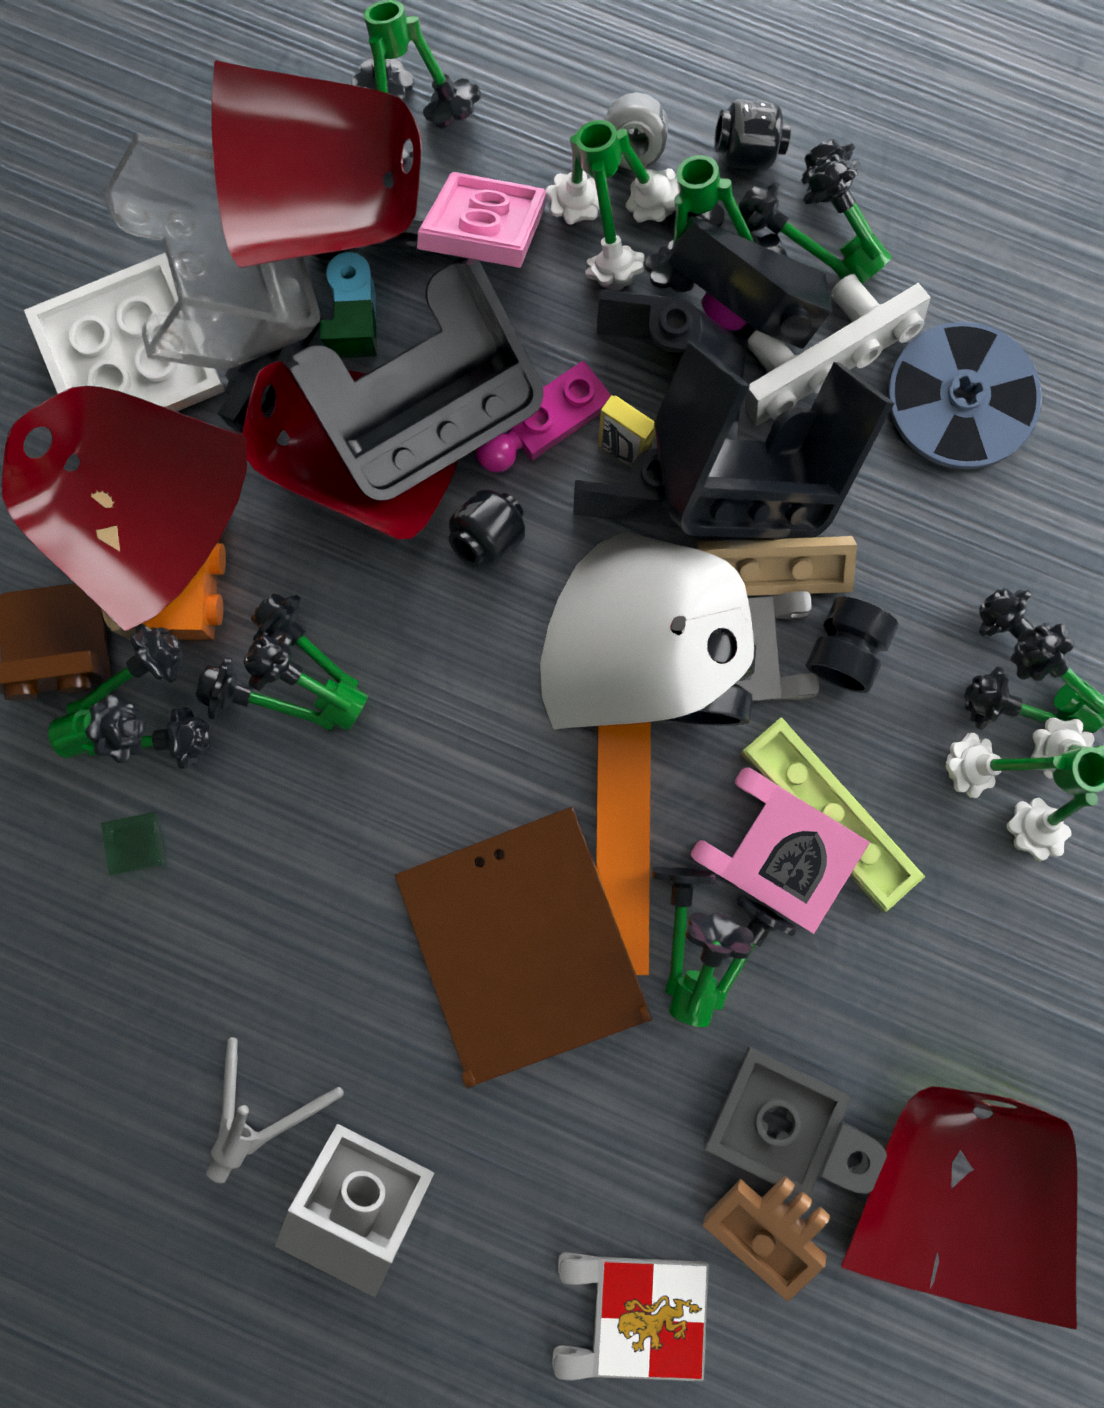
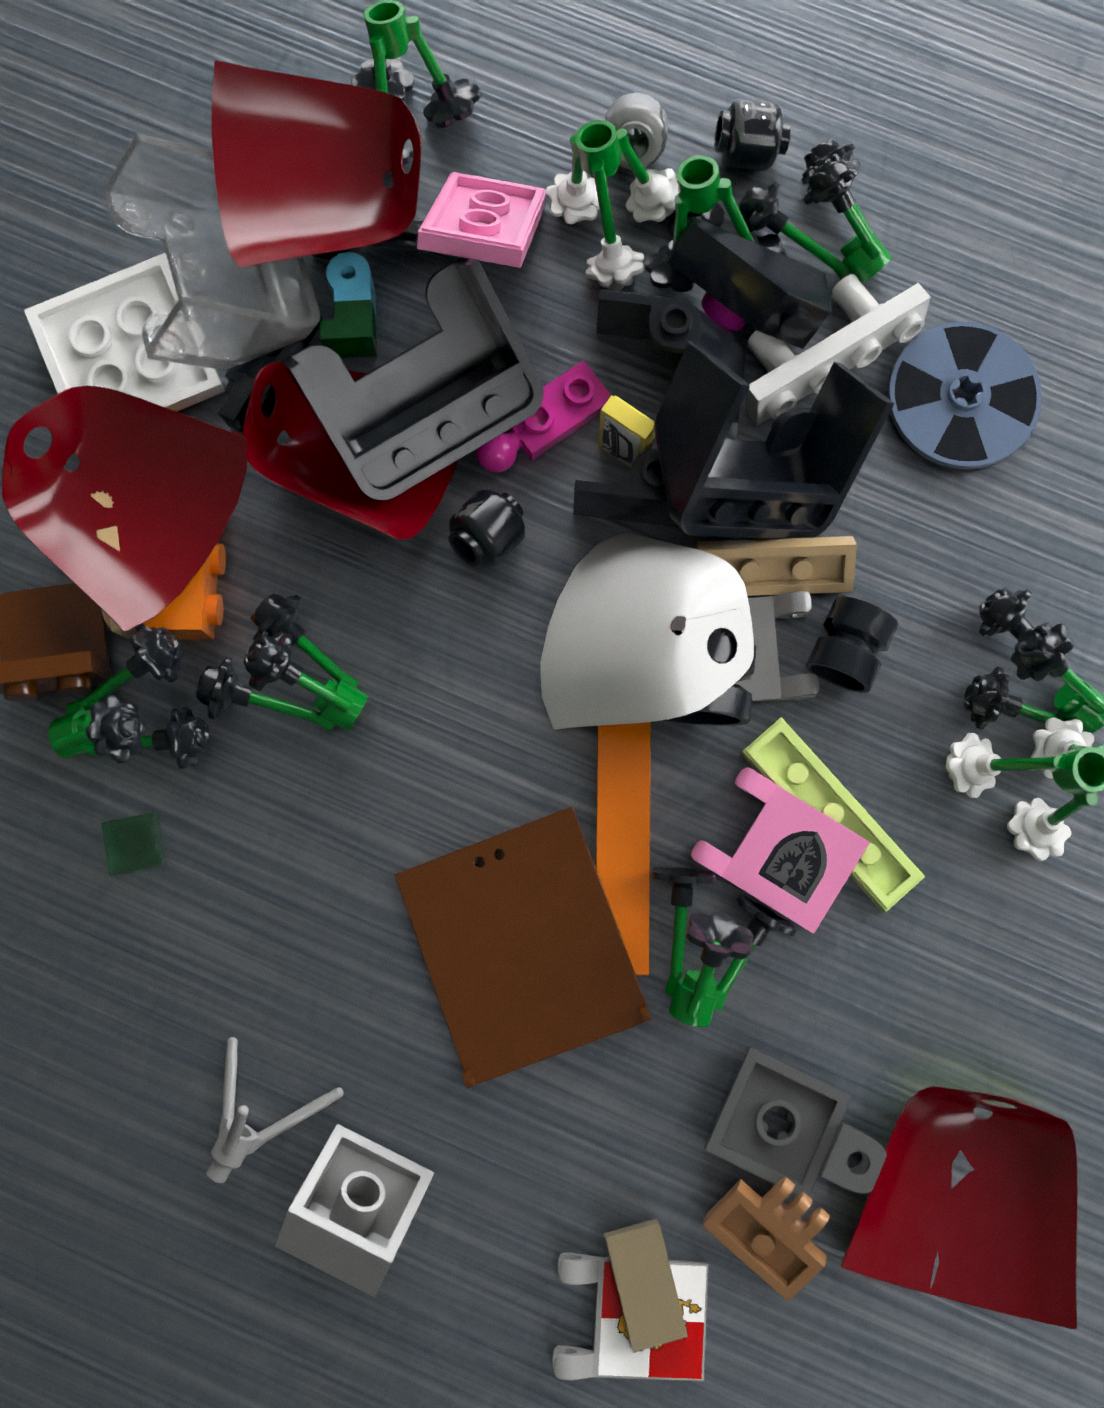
none -> dark tan tile [603,1219,688,1353]

